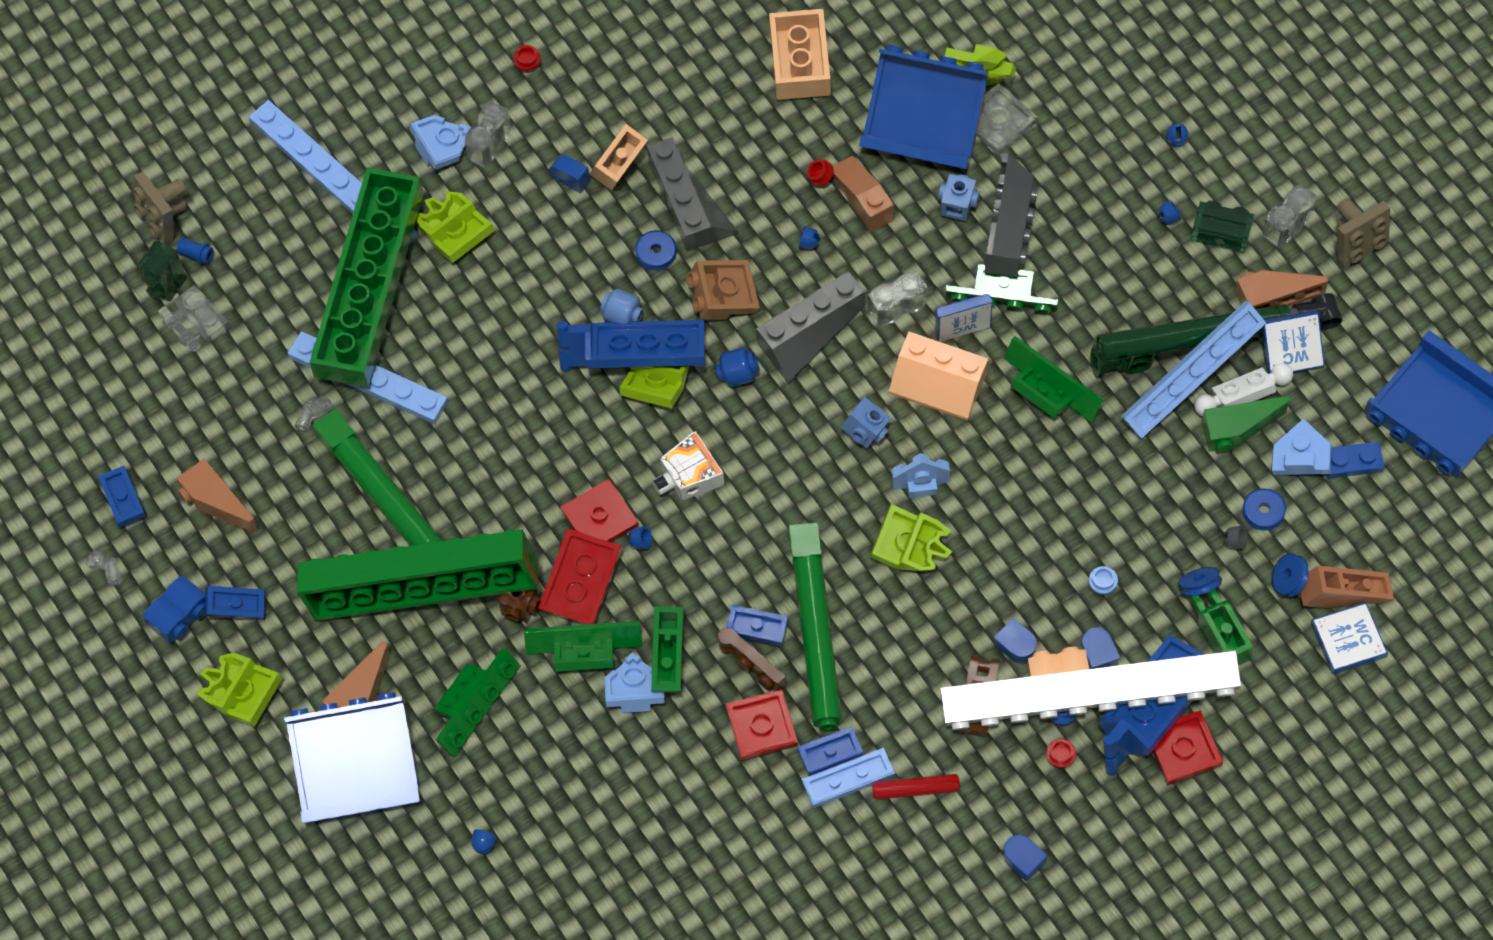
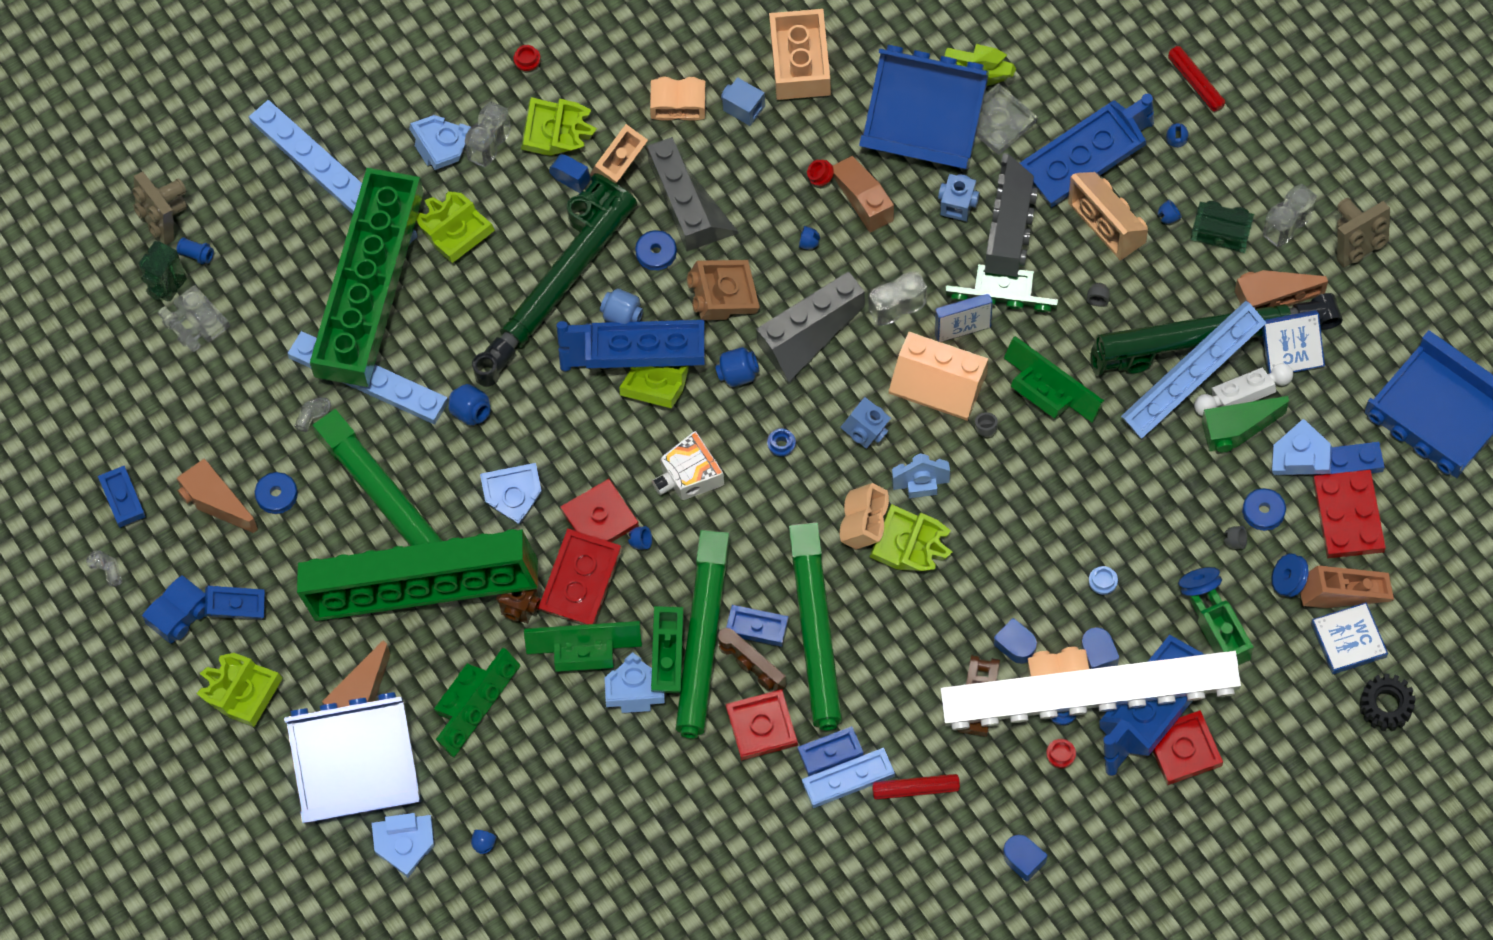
none -> blue piece [254,472,298,514]
none -> light blue plate [372,813,434,878]
none -> blue head [448,384,491,426]
none -> dark green piece [472,173,637,387]
none -> light blue plate [480,463,542,525]
none -> lime plate [521,97,597,155]
none -> light nougat brick [650,77,705,121]
none -> green brick [675,530,730,739]
none -> medium blue brick [721,77,765,126]
none -> blue plate [767,428,796,456]
none -> light nougat brick [840,483,889,549]
none -> dark grey hinge [975,412,998,438]
none -> blue hinge [1020,94,1154,208]
none -> light nougat slope [1068,172,1148,261]
none -> dark grey hinge [1086,283,1110,307]
none -> red axle [1168,46,1225,112]
none -> red plate [1313,470,1386,559]
none -> black tyre [1359,674,1416,731]

